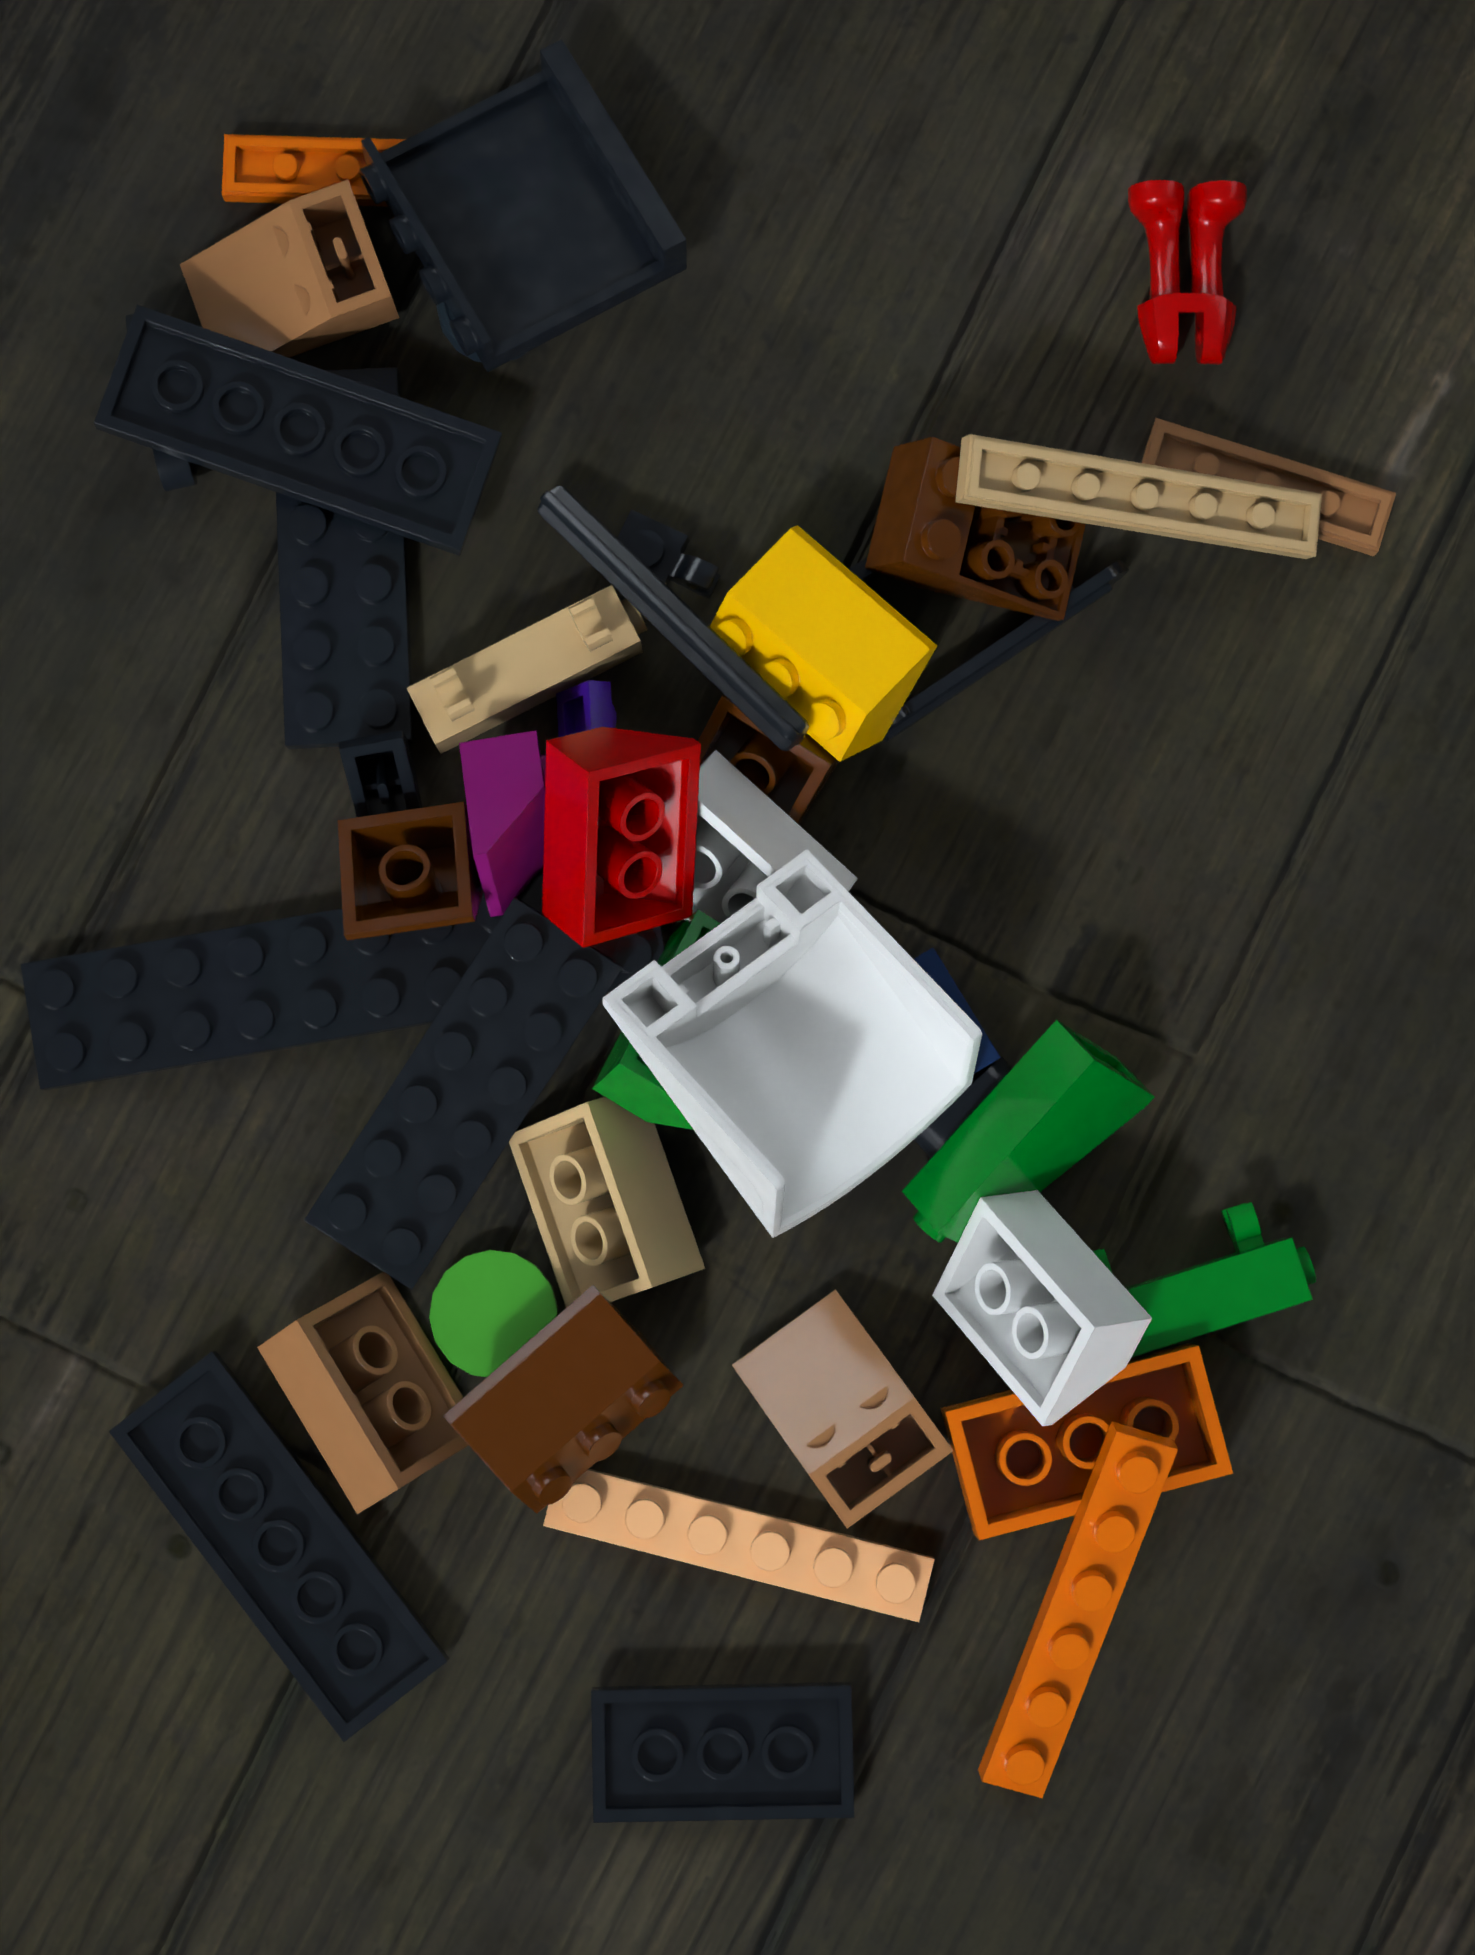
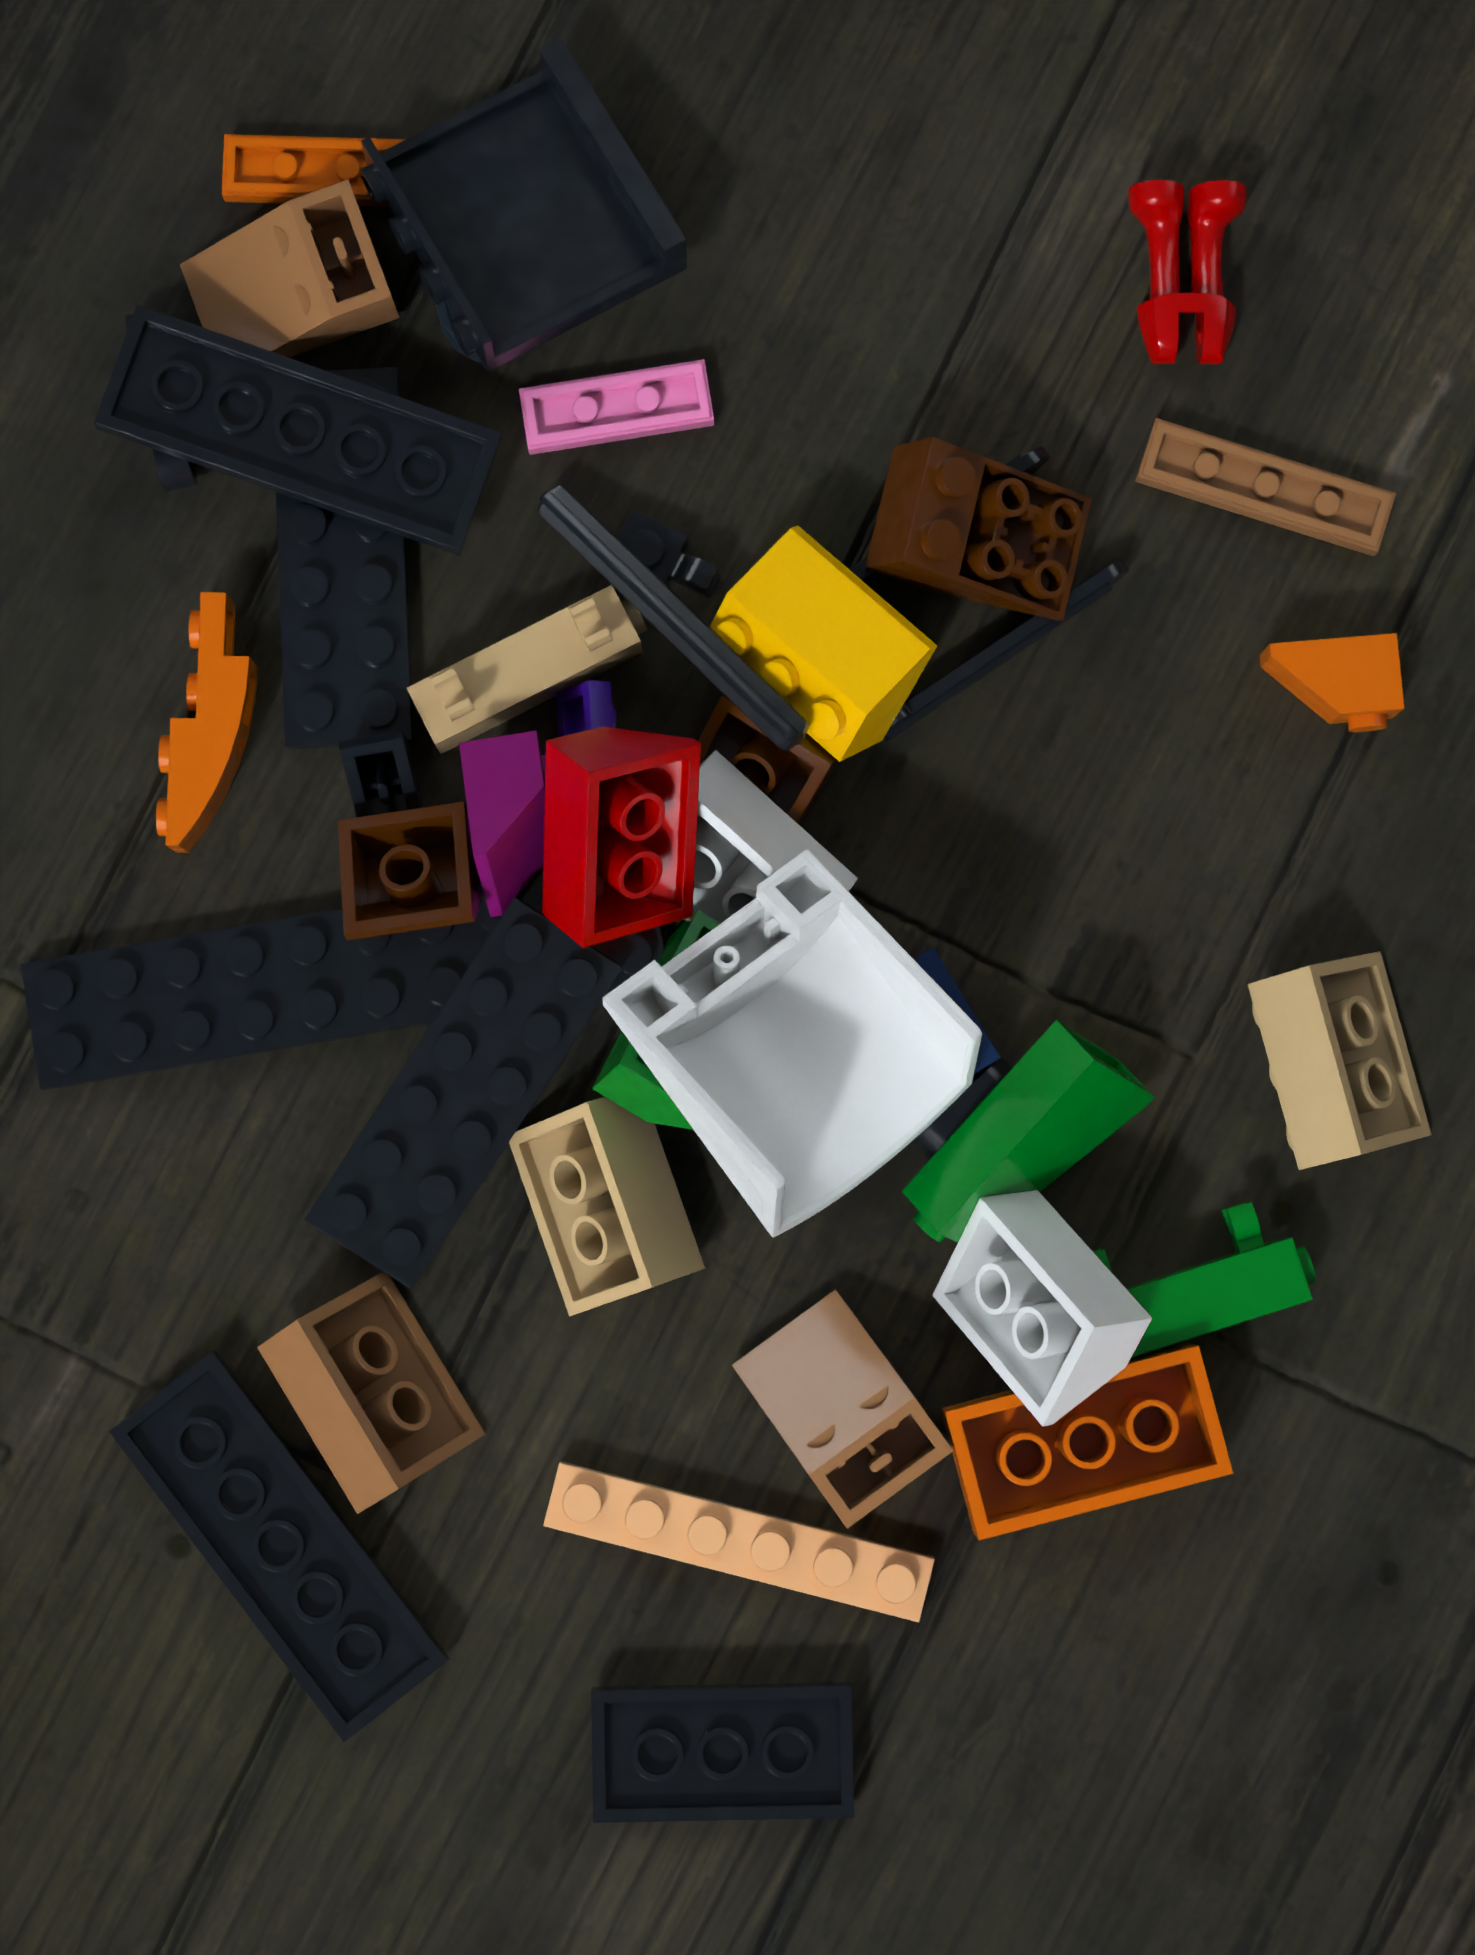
bright green tile [429,1250,559,1377] -> none
reddish brown slope [443,1285,684,1514] -> none
tan tile [955,434,1322,559] -> none
orange plate [978,1421,1178,1798] -> none
none -> orange slope [156,592,259,853]
none -> bright pink tile [519,359,714,455]
none -> tan slope [1248,951,1432,1170]
none -> orange slope [1260,633,1405,732]

